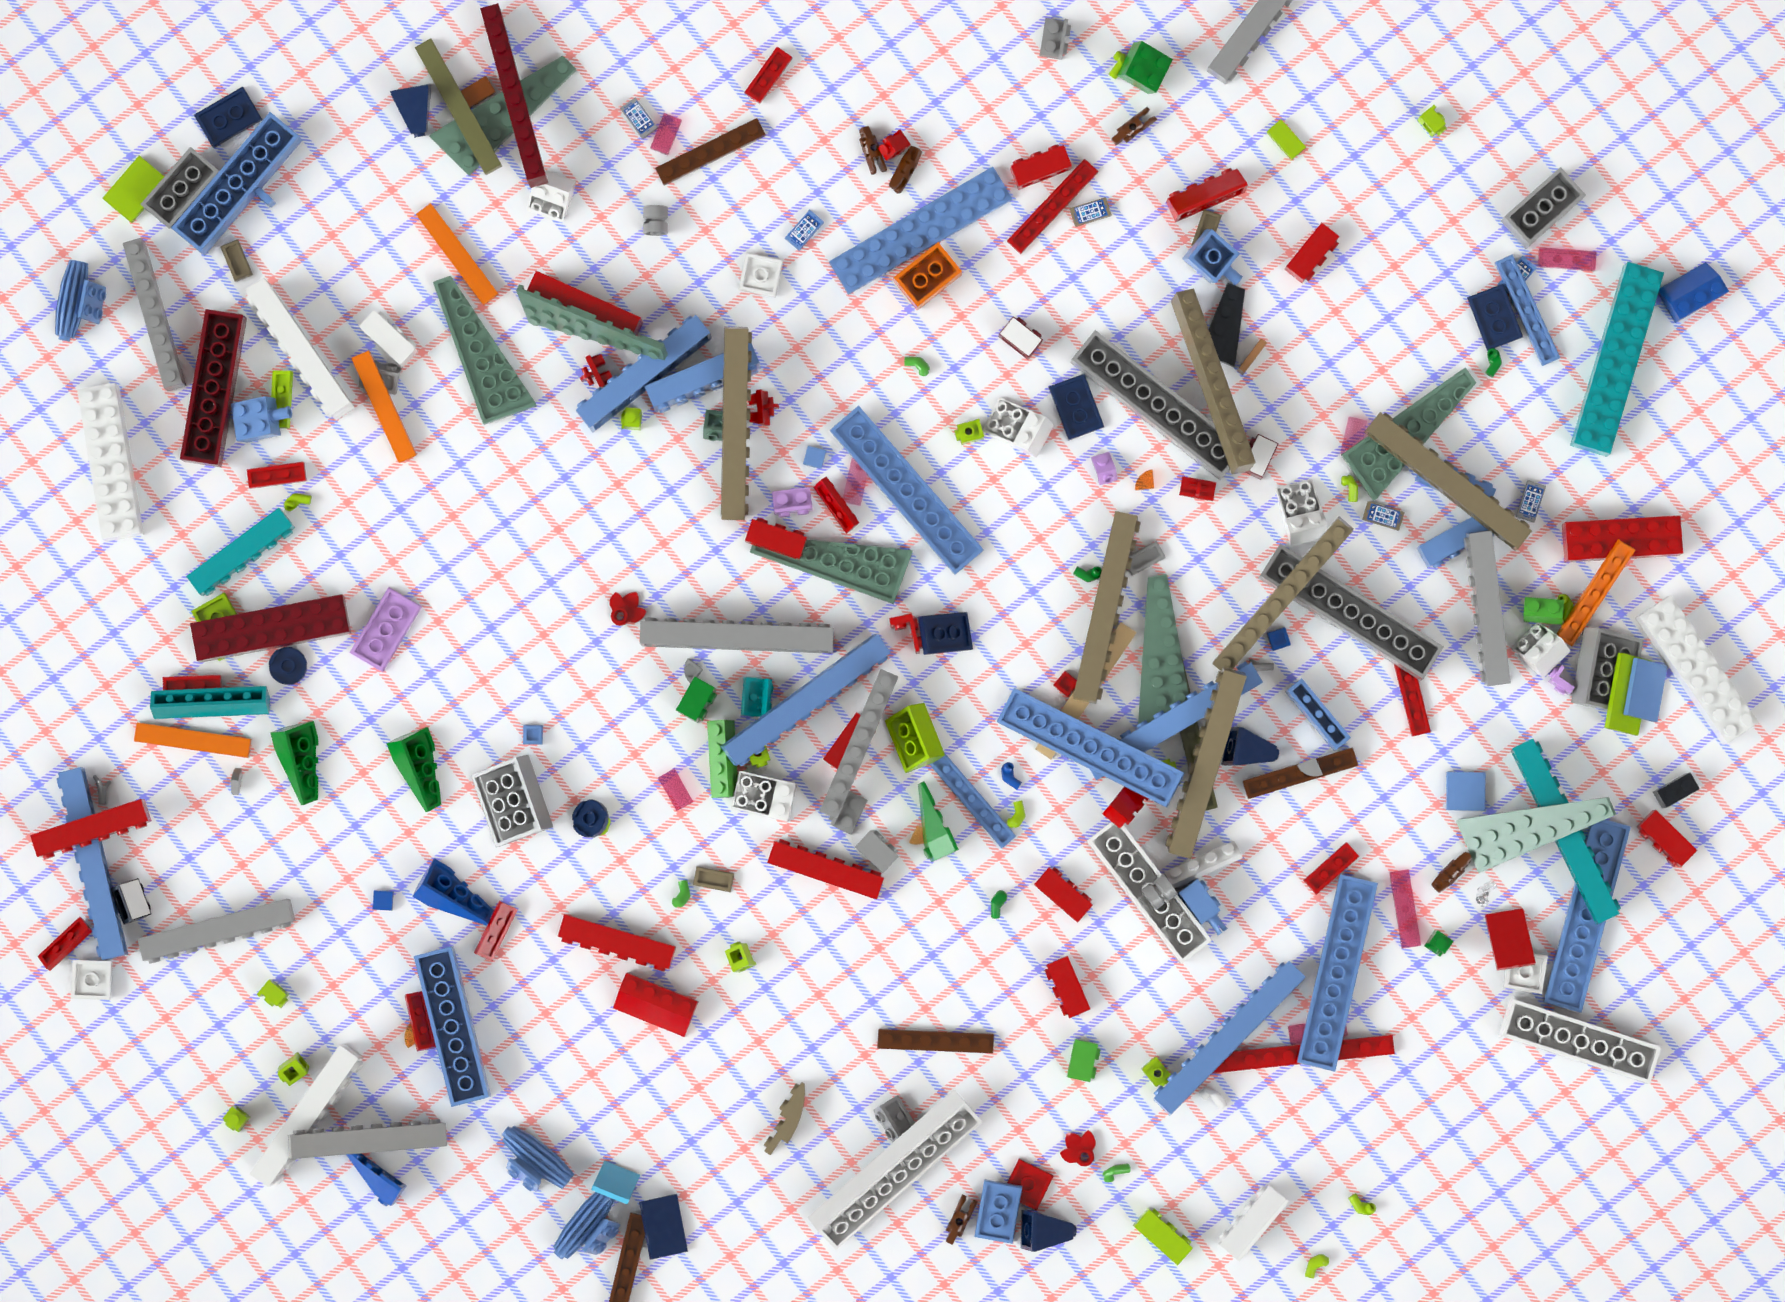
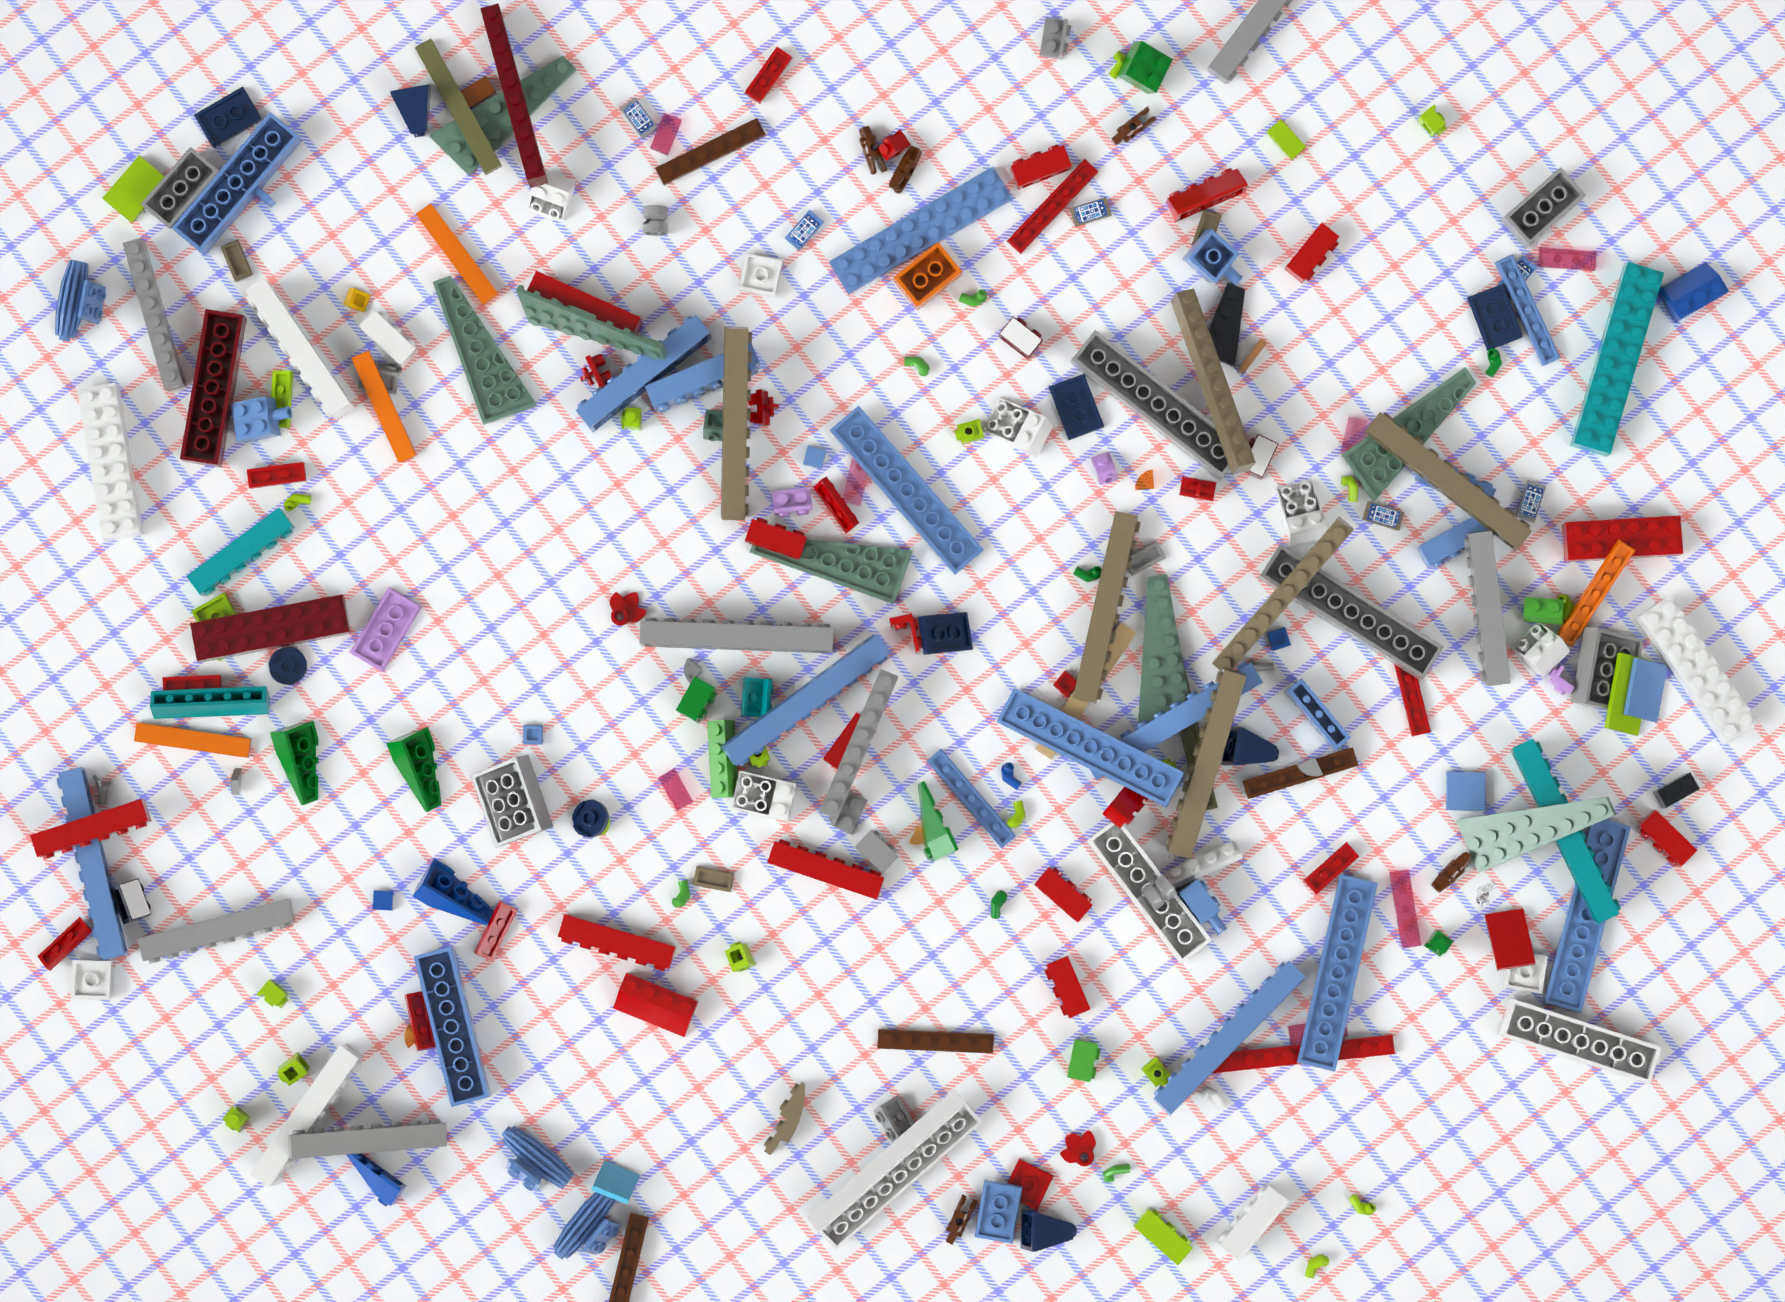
dark blue tile [639,1194,688,1260] -> none
lime slope [885,703,945,773] -> none
none -> yellow slope [343,287,371,313]
none -> bright green arm [959,289,987,307]

